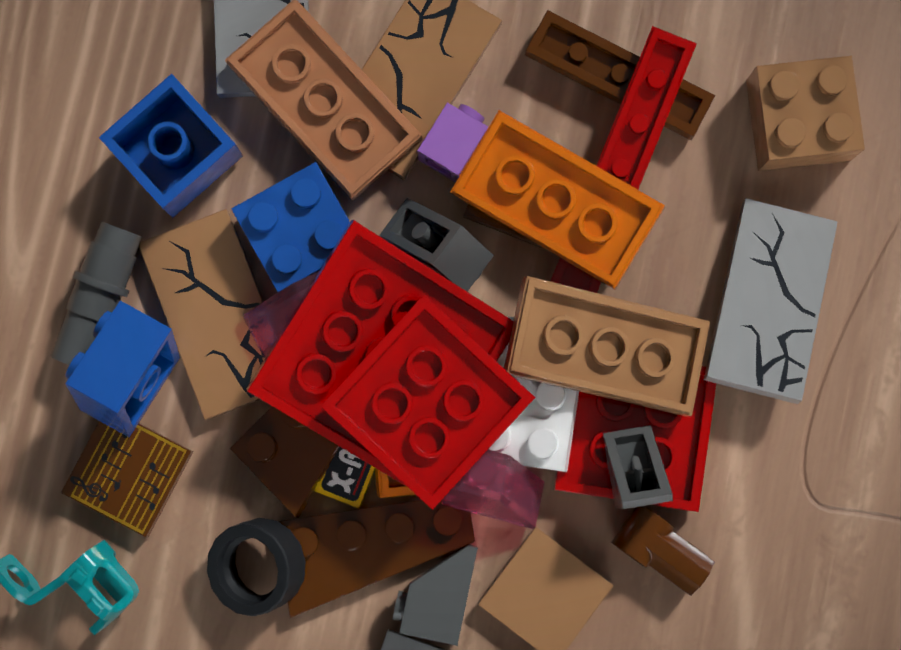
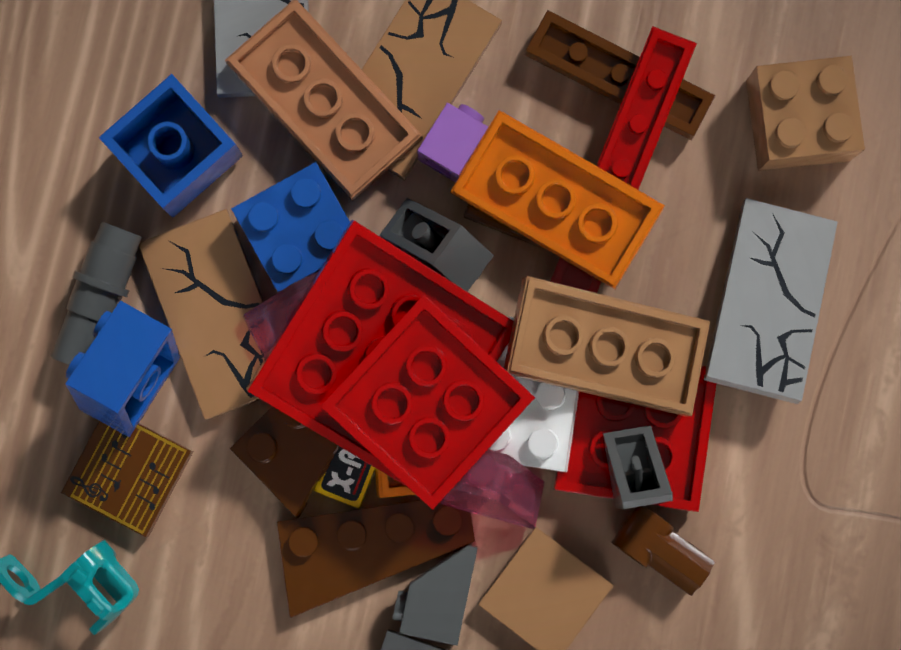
black tyre [207,518,306,617] -> none

